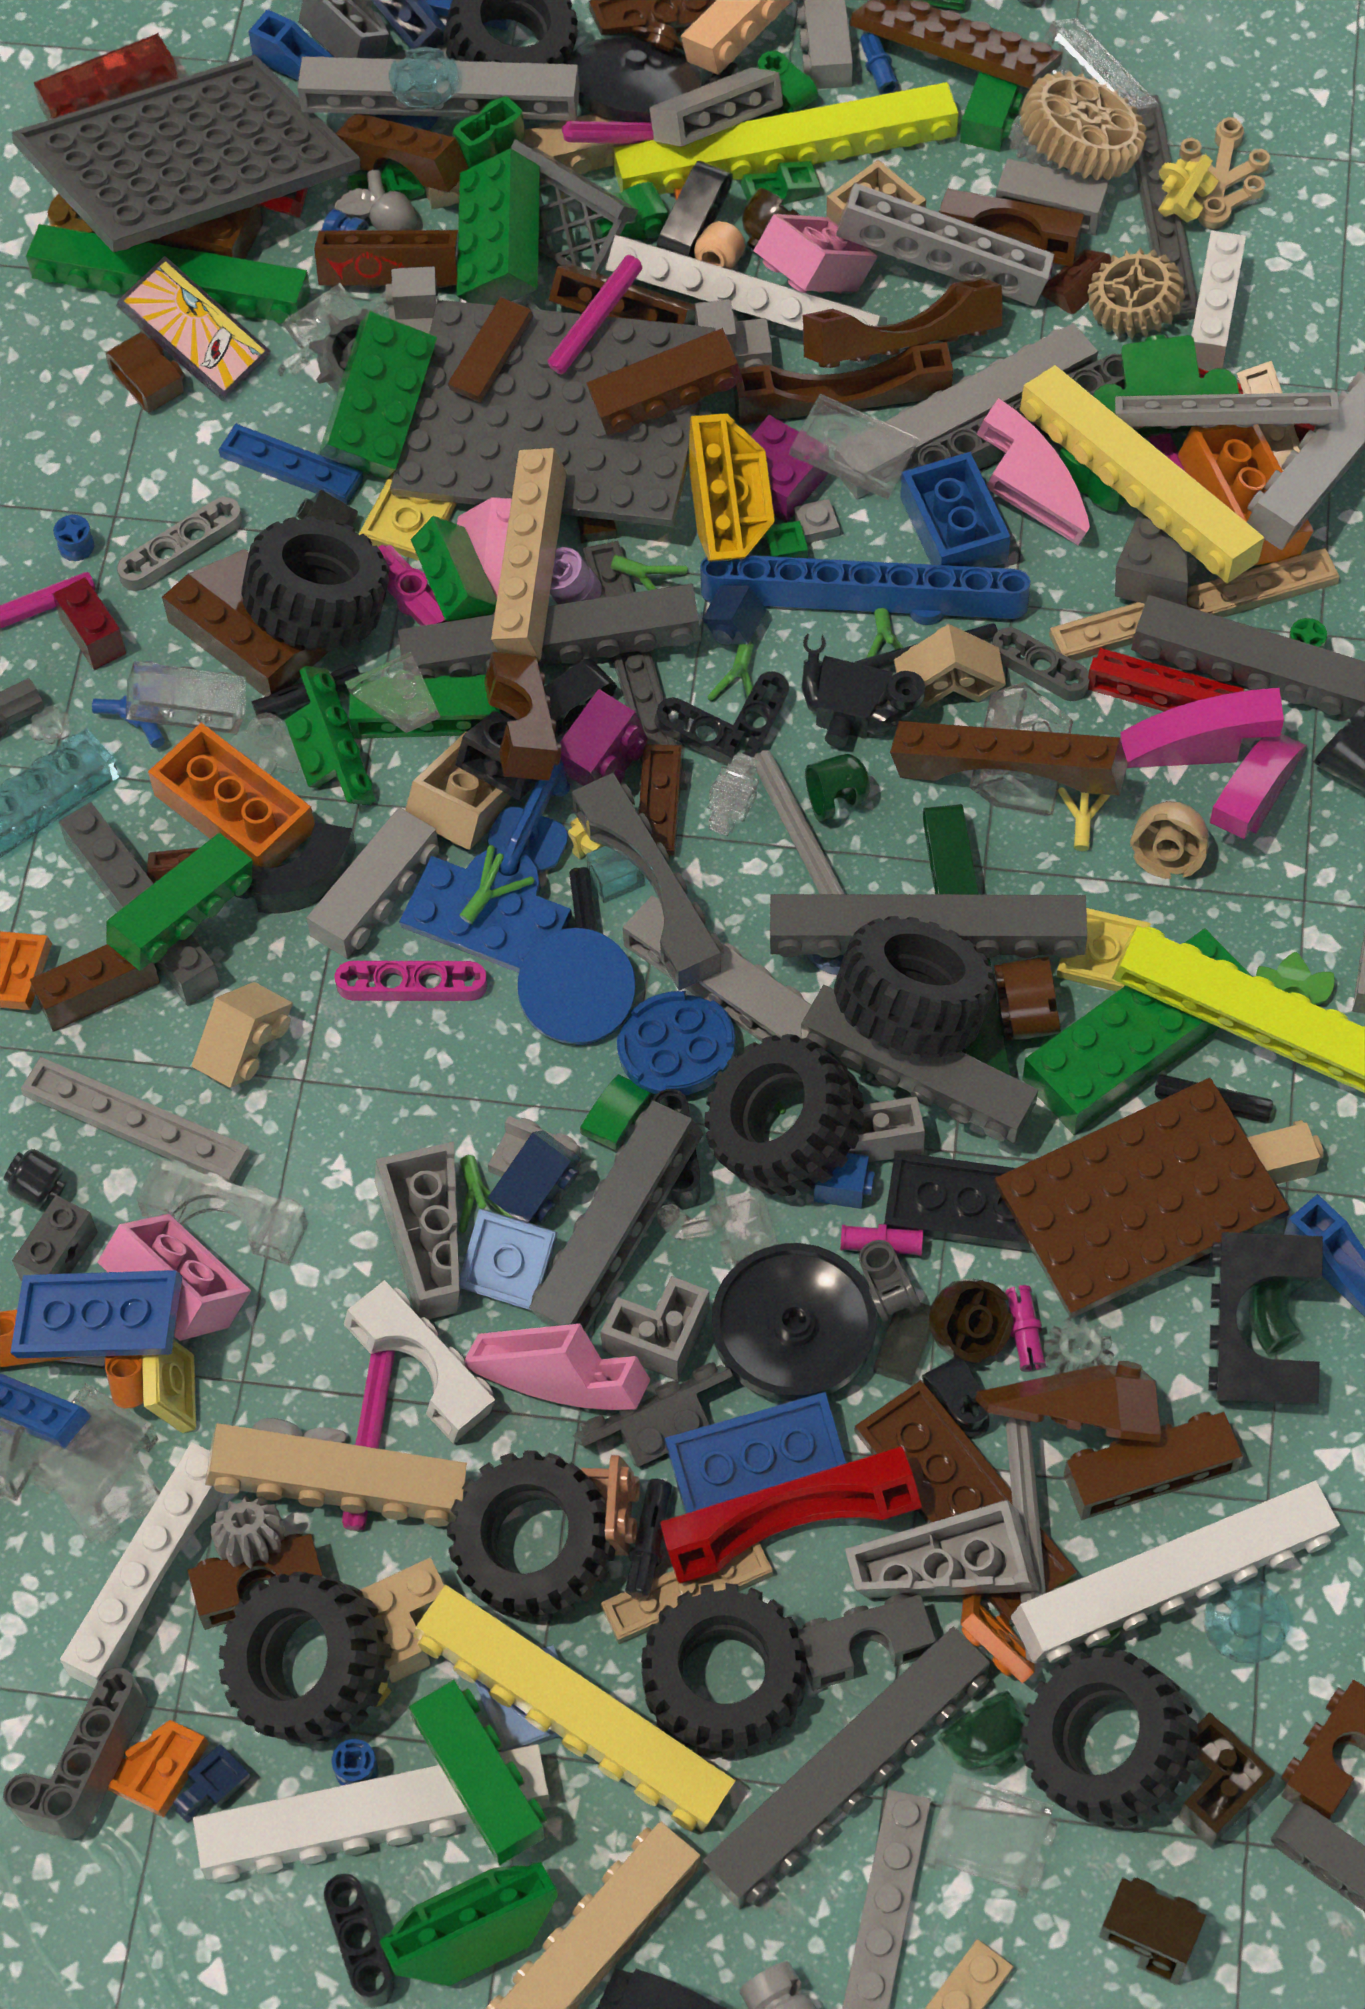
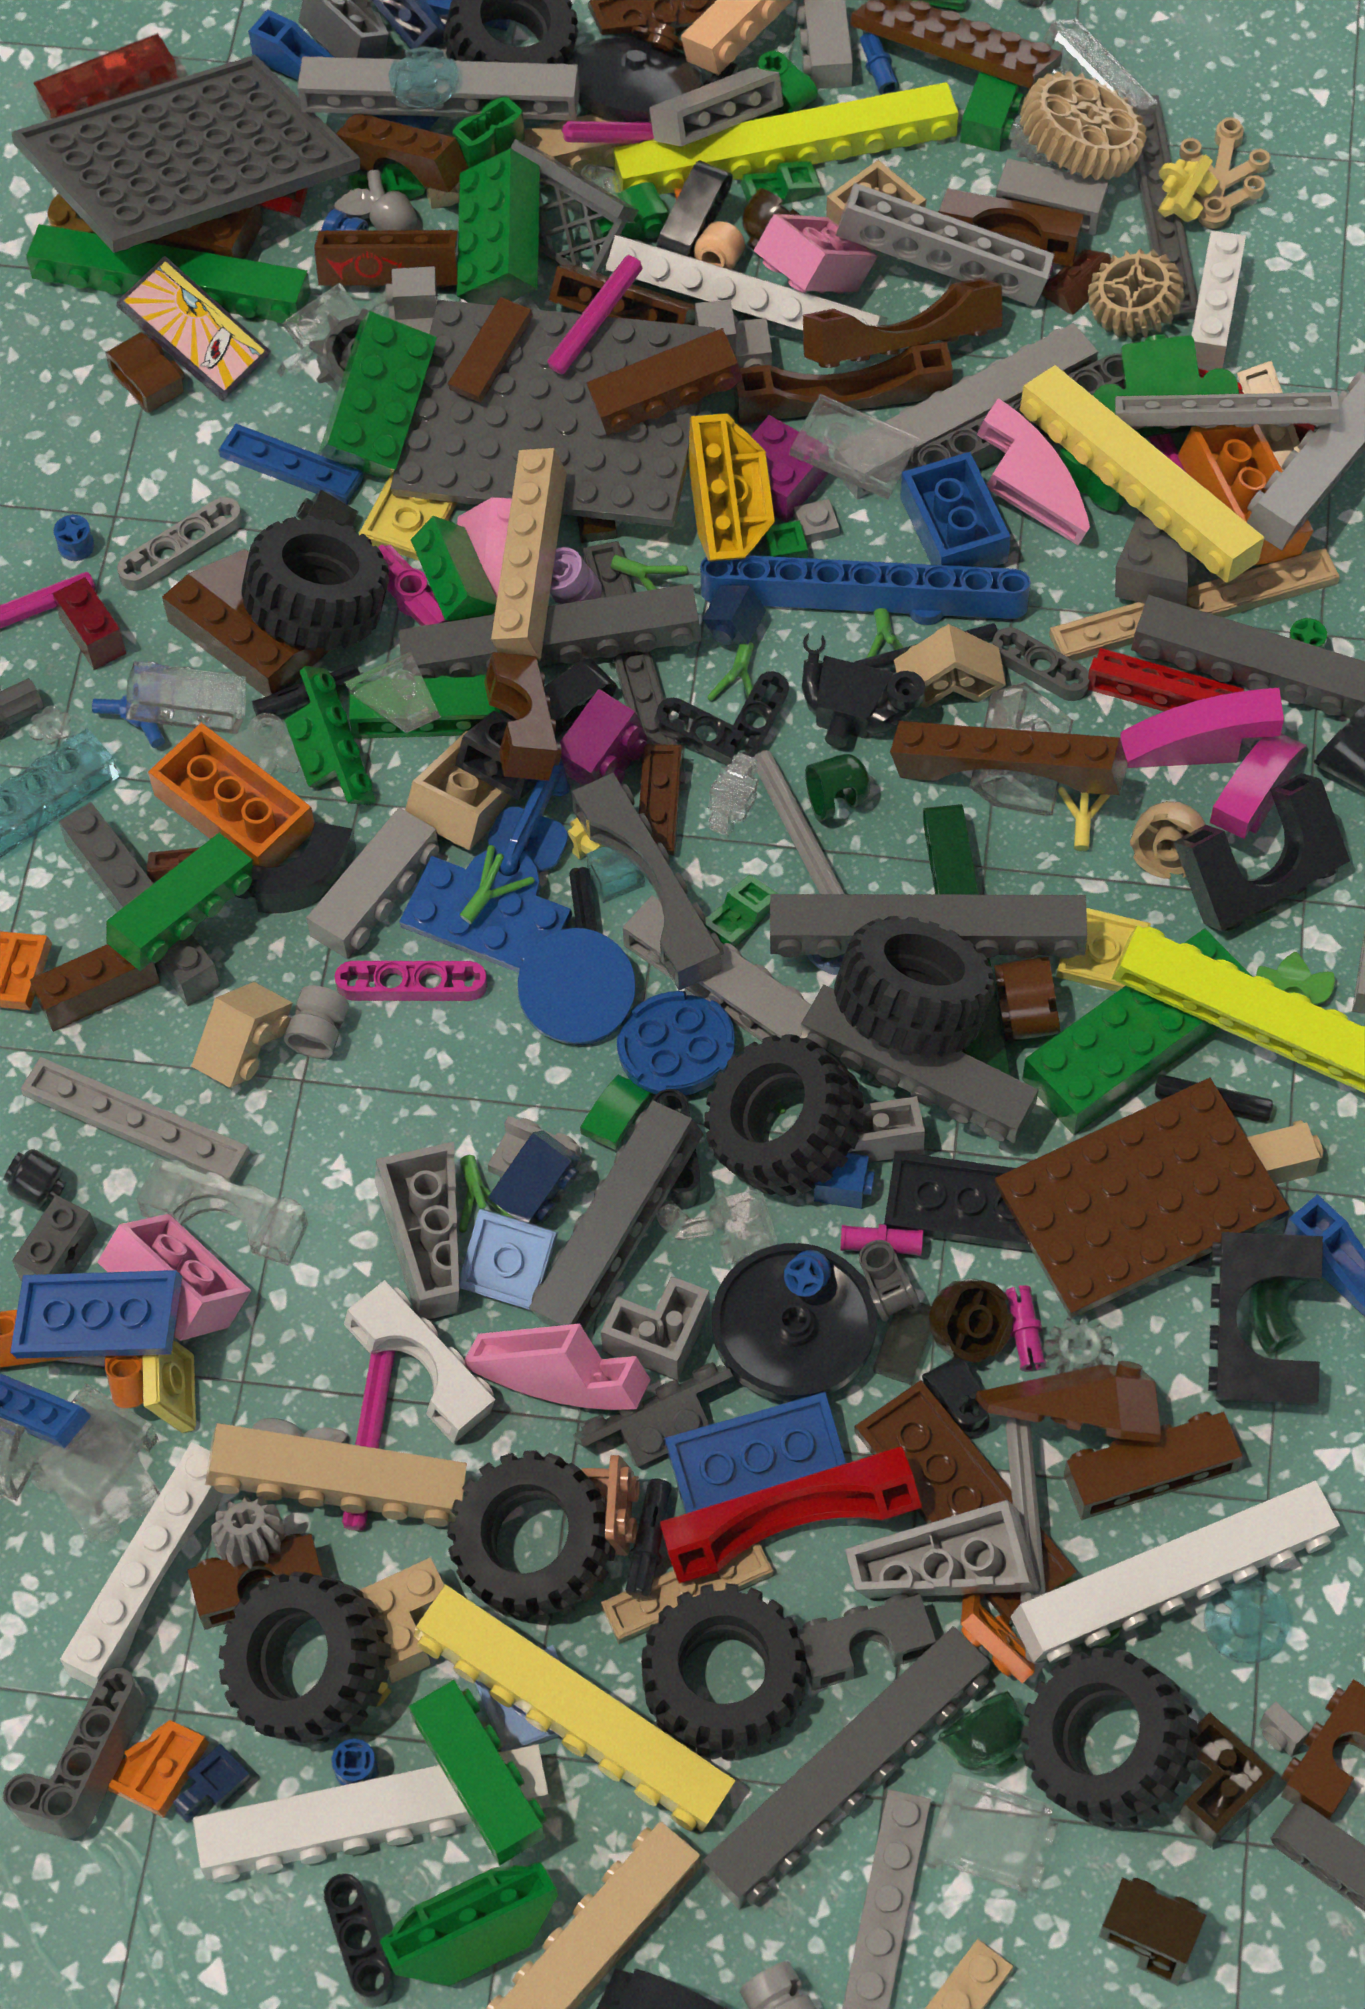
none -> light grey wheel [284,985,349,1059]
none -> clear arm [581,164,621,193]
none -> green slope [704,874,778,947]
none -> blue wheel [784,1250,831,1297]
none -> black arch [1174,773,1350,931]
none -> light grey plate [1259,1702,1308,1756]

